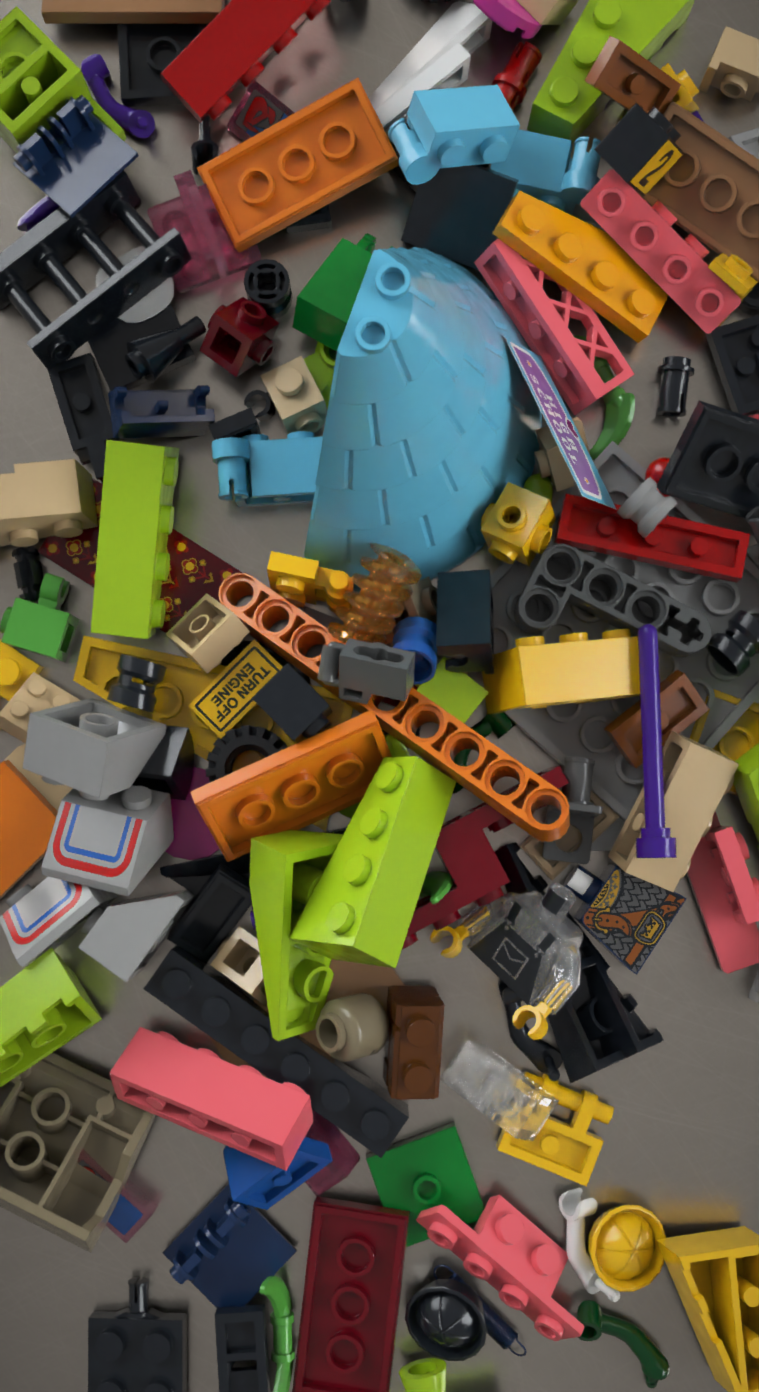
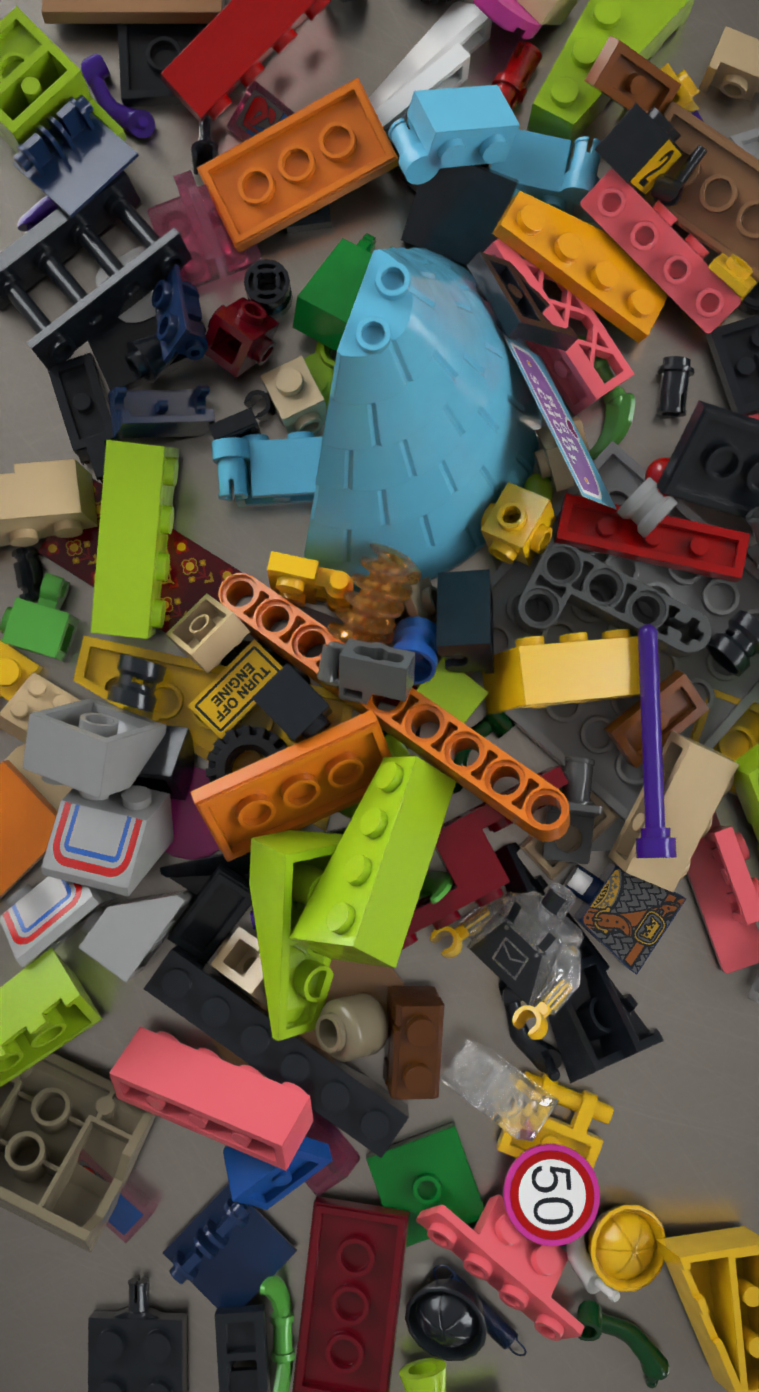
none -> dark blue hinge [151,264,208,363]
none -> black wing [467,252,579,351]
none -> piece [503,1144,600,1246]
none -> black hand [651,145,707,207]

